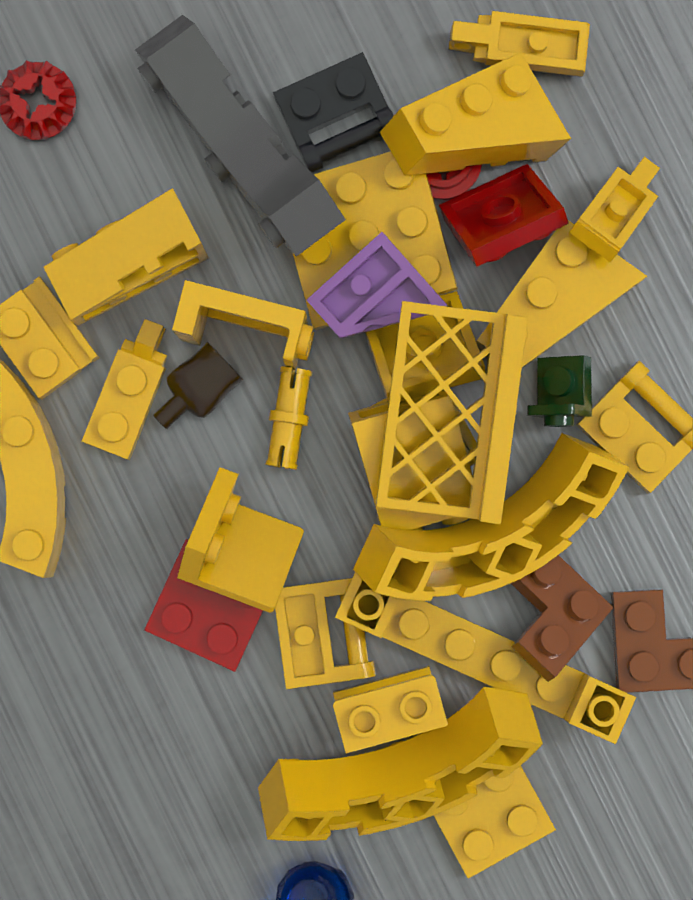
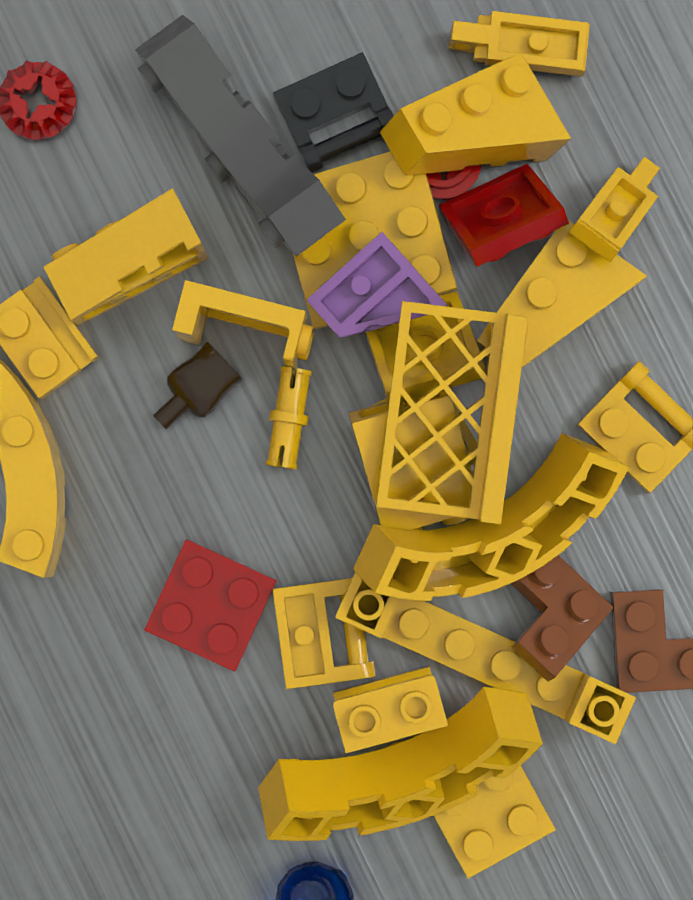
yellow hinge [81,319,167,460] -> none
yellow bracket [177,467,304,613] -> none
dark green bracket [527,355,592,427] -> none

